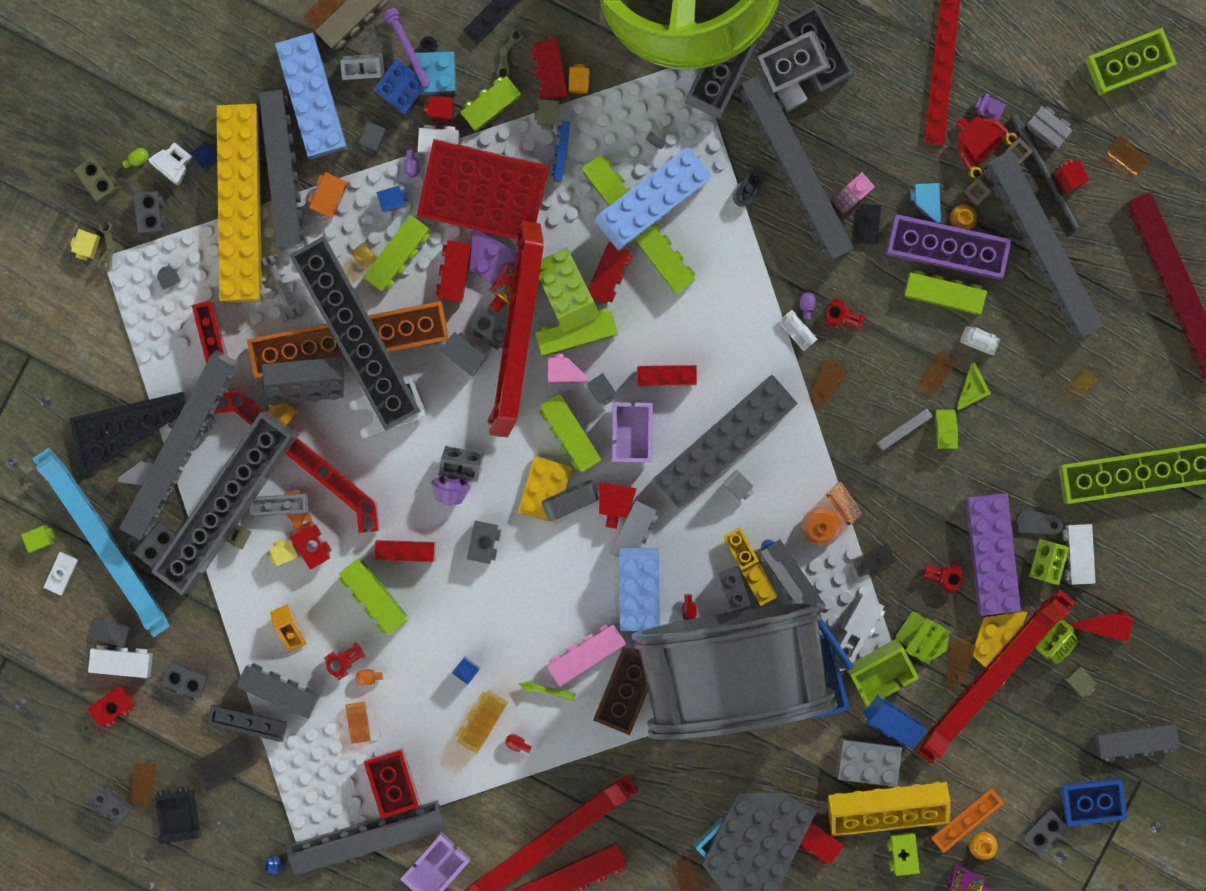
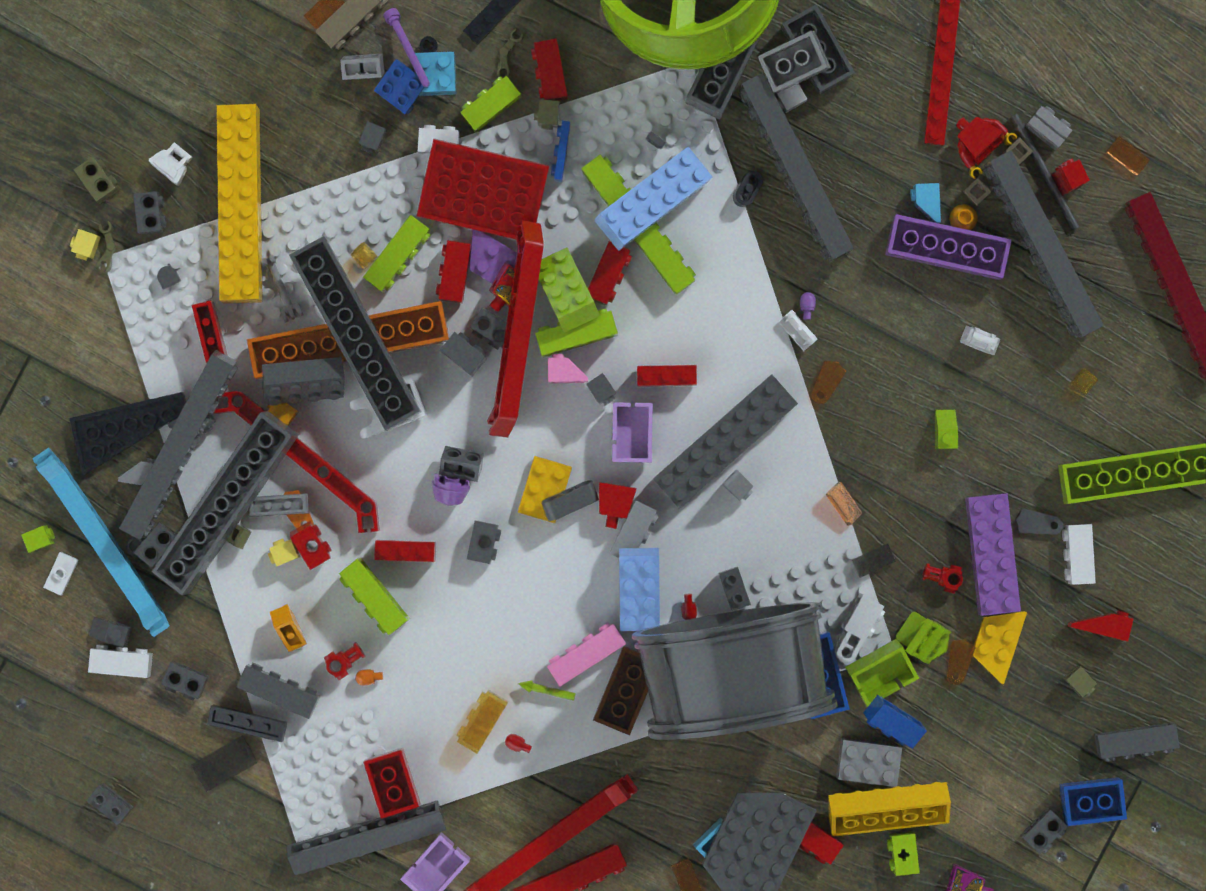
red brick [87,685,136,728] -> none
lime cylinder [122,148,149,169] -> none
clear orange tile [131,762,156,804] -> none
black panel [153,787,201,844] -> none
clear blue brick [191,141,217,171] -> none
dark grey brick [259,89,306,250] -> none
blue plate [265,856,286,876] -> none
light blue brick [275,33,348,160] -> none
orange brick [308,172,348,219] -> none
clear orange tile [345,701,371,744] -> none
blue brick [376,186,408,213] -> none
medium lavender cylinder [403,149,420,177] -> none
red brick [424,96,455,123] -> none
blue brick [452,656,481,685] -> none
lime brick [539,393,602,473] -> none
light orange brick [568,64,590,94] -> none
yellow slope [723,527,778,607] -> none
piece [760,539,854,671] -> none
orange cone [801,507,841,547] -> none
red connector [824,298,865,331] -> none
bright pink slope [830,172,875,215] -> none
black plate [857,204,881,245] -> none
light grey piece [876,408,933,451] -> none
lime brick [903,270,987,315] -> none
red piece [916,590,1075,764] -> none
clear orange tile [918,351,957,395] -> none
orange plate [931,787,1004,853] -> none
lime tile [956,362,991,410] -> none
light orange piece [969,832,998,860] -> none
medium lavender bracket [975,93,1006,121] -> none
lime brick [1029,539,1069,585] -> none
lime piece [1034,619,1078,664] -> none
lime brick [1085,28,1177,96] -> none

